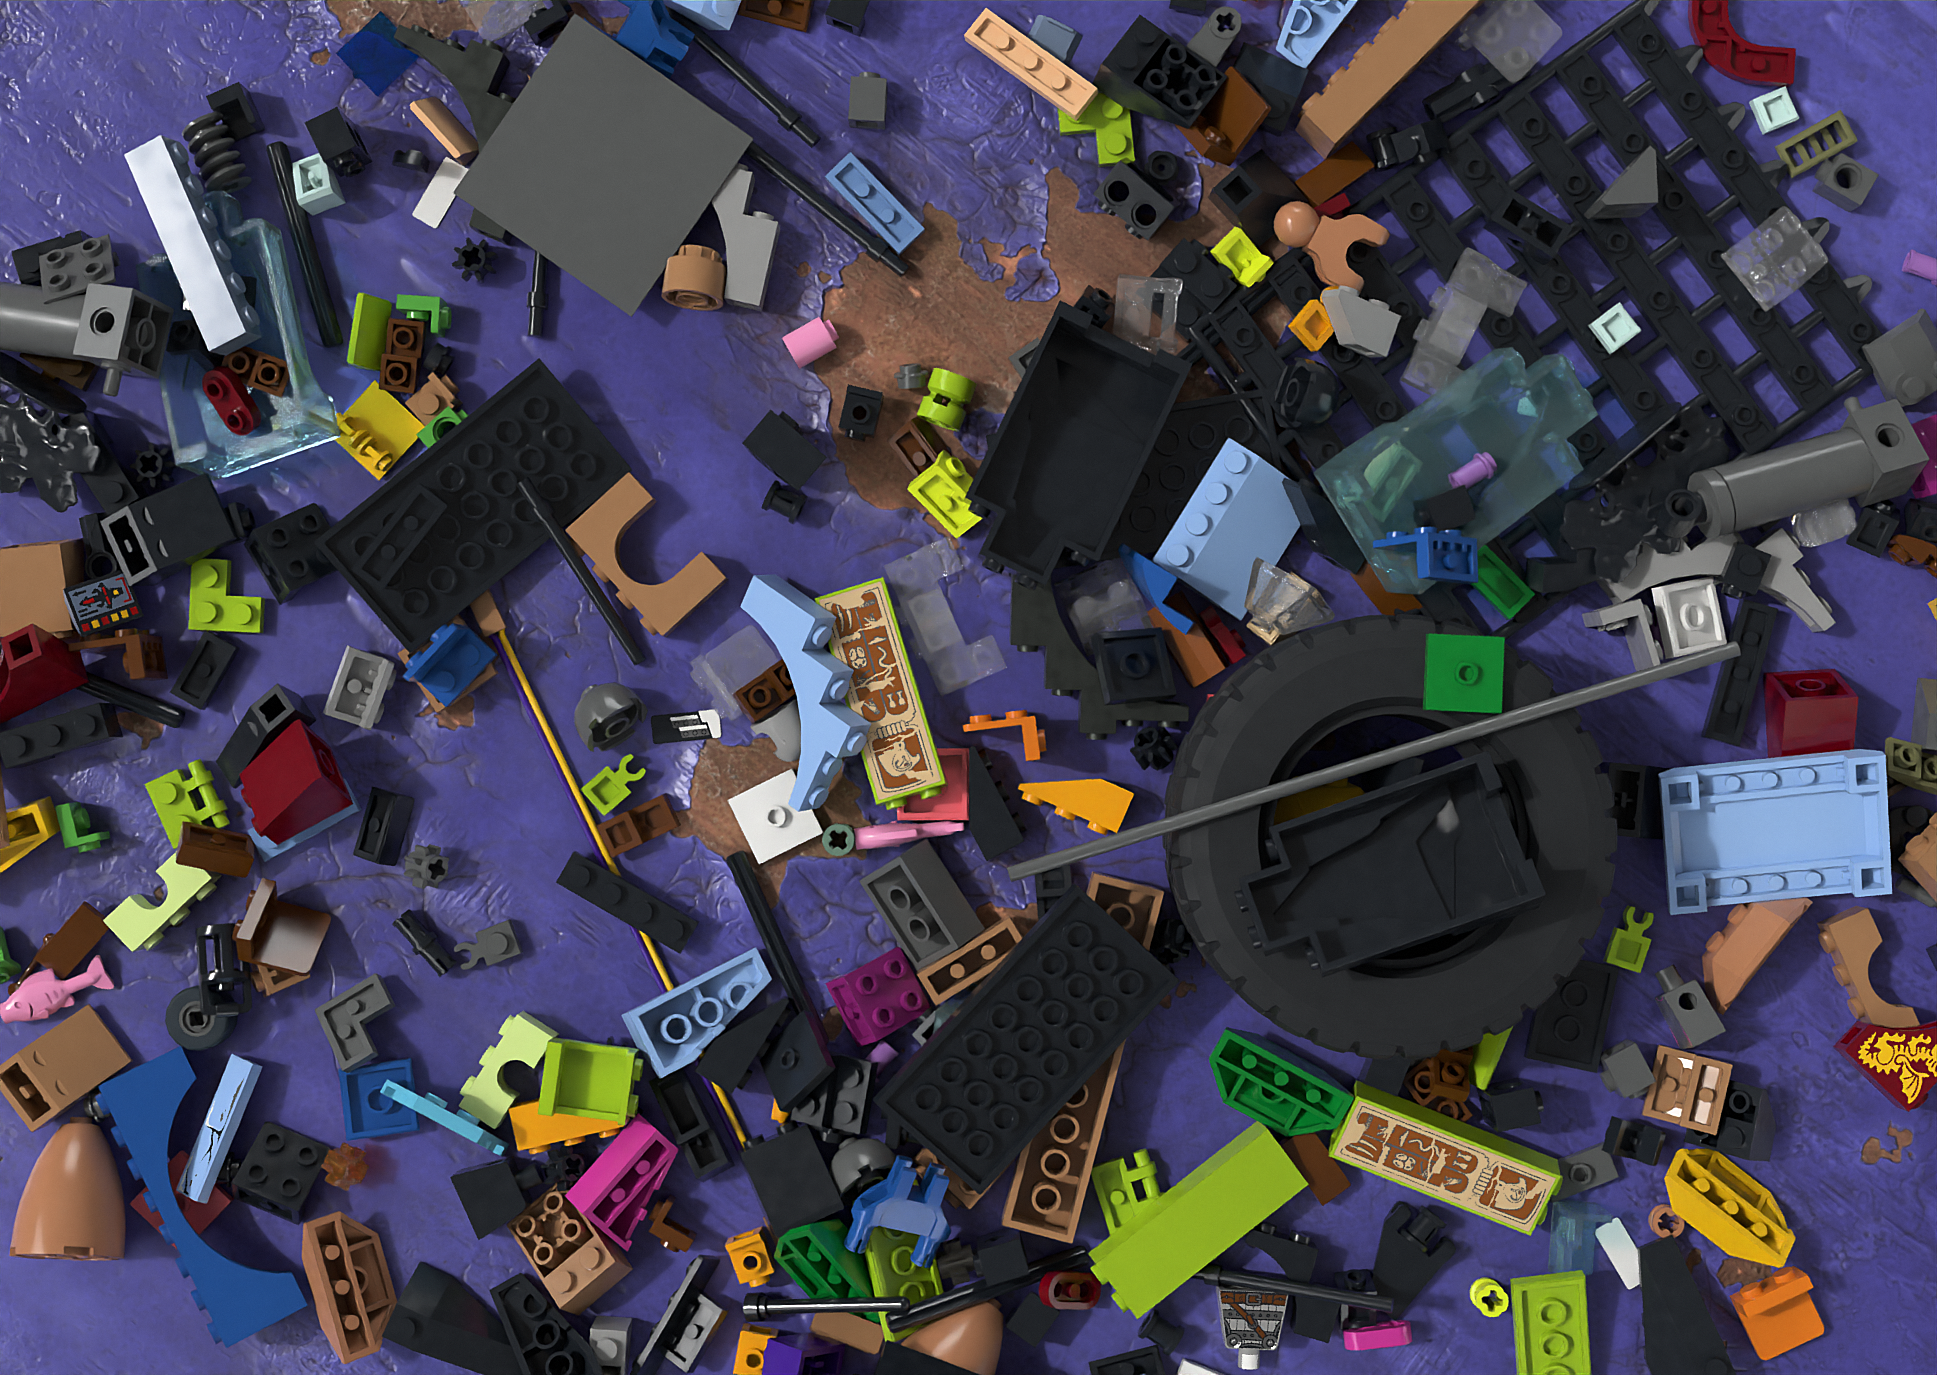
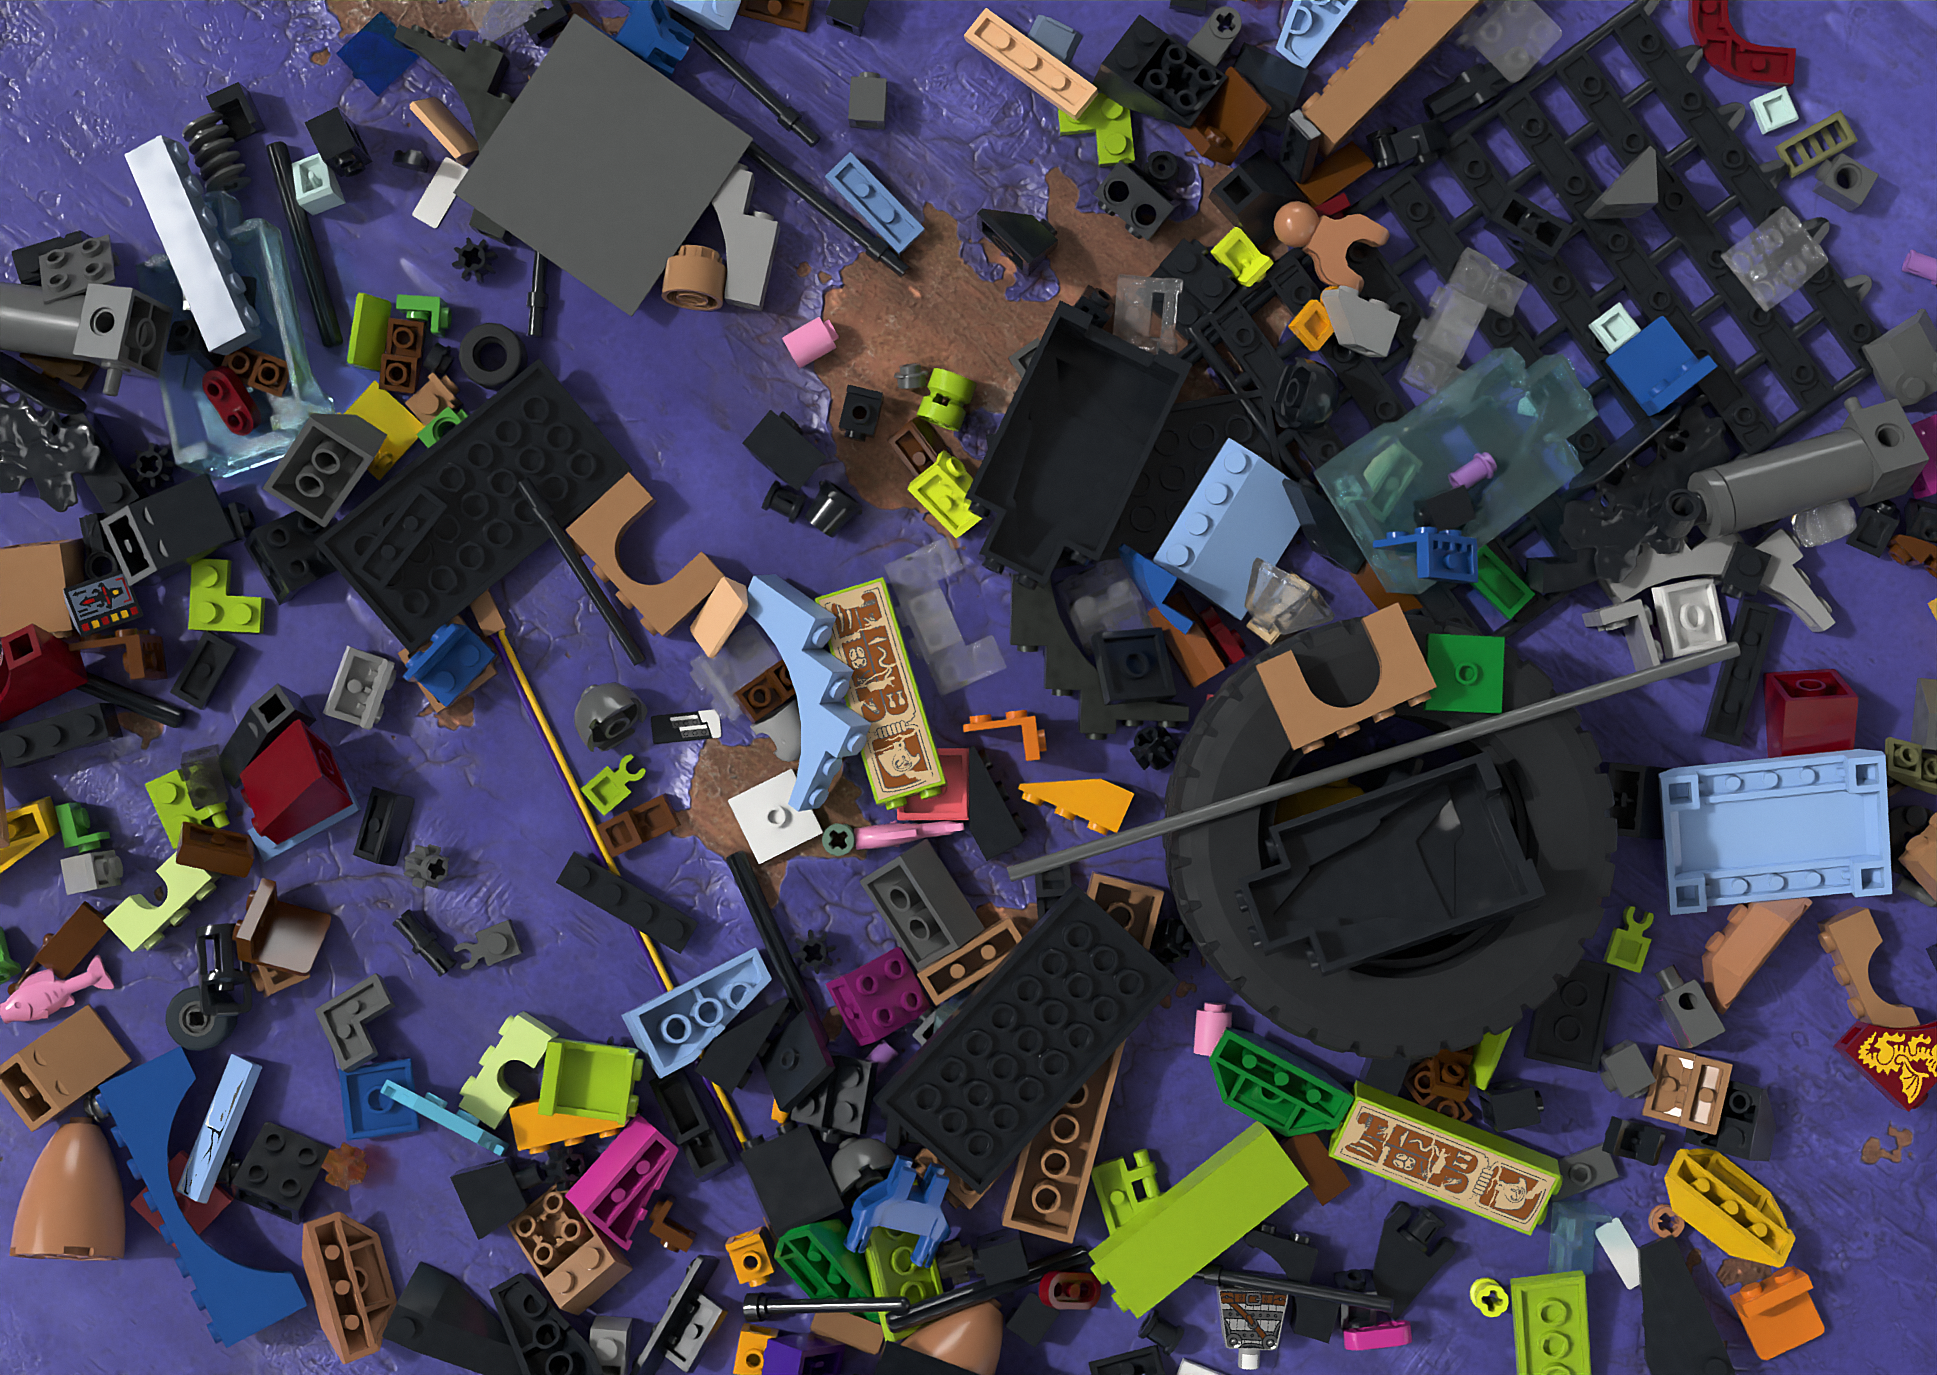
none -> light grey slope [60,850,123,895]
none -> clear smoke bracket [180,744,229,809]
none -> dark grey slope [262,413,387,528]
none -> black tyre [459,322,528,390]
none -> light nougat slope [690,577,749,659]
none -> black gear [791,929,837,974]
none -> black piece [805,479,863,538]
none -> black slope [977,208,1058,277]
none -> bright pink brick [1194,1002,1232,1056]
none -> medium nougat arch [1256,602,1437,754]
none -> black plate [1278,110,1321,184]
none -> blue bracket [1606,316,1717,416]

